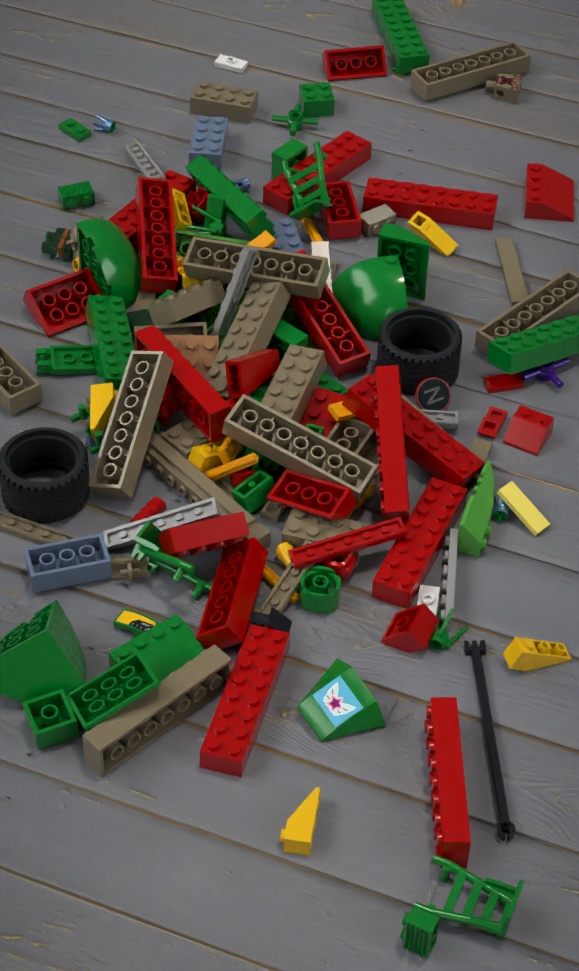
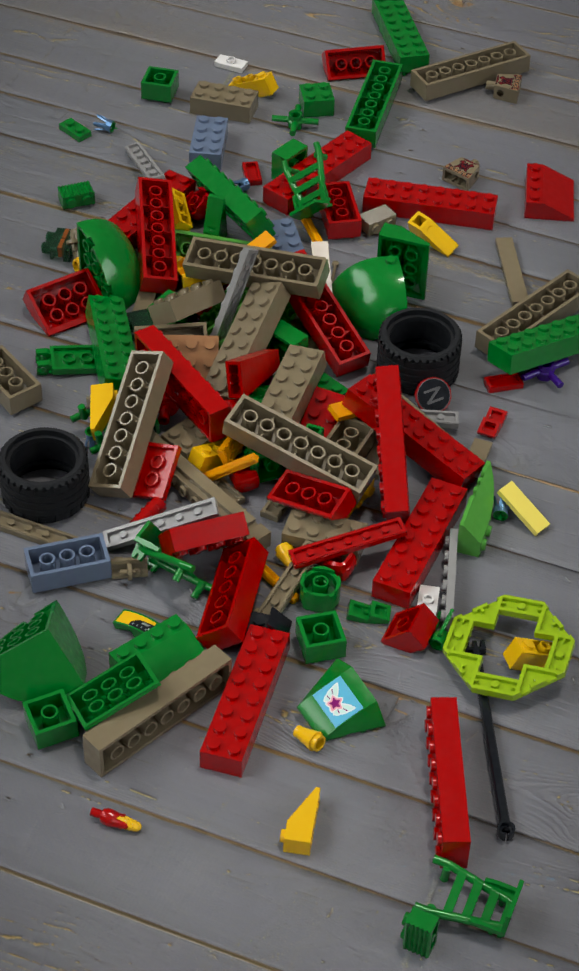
green plant [186,205,225,237] -> none
green brick [231,469,275,514] -> none
red slope [503,405,554,456] -> none
none -> red piece [90,807,142,832]
none -> red plate [132,442,182,501]
none -> green brick [141,66,179,103]
none -> yellow slope [228,71,279,97]
none -> red tile [242,161,262,186]
none -> yellow cone [293,725,326,752]
none -> green brick [295,610,347,664]
none -> green brick [345,59,403,148]
none -> green slope [346,599,391,624]
none -> dark tan torso [442,157,480,191]
none -> lime plate [443,594,575,701]

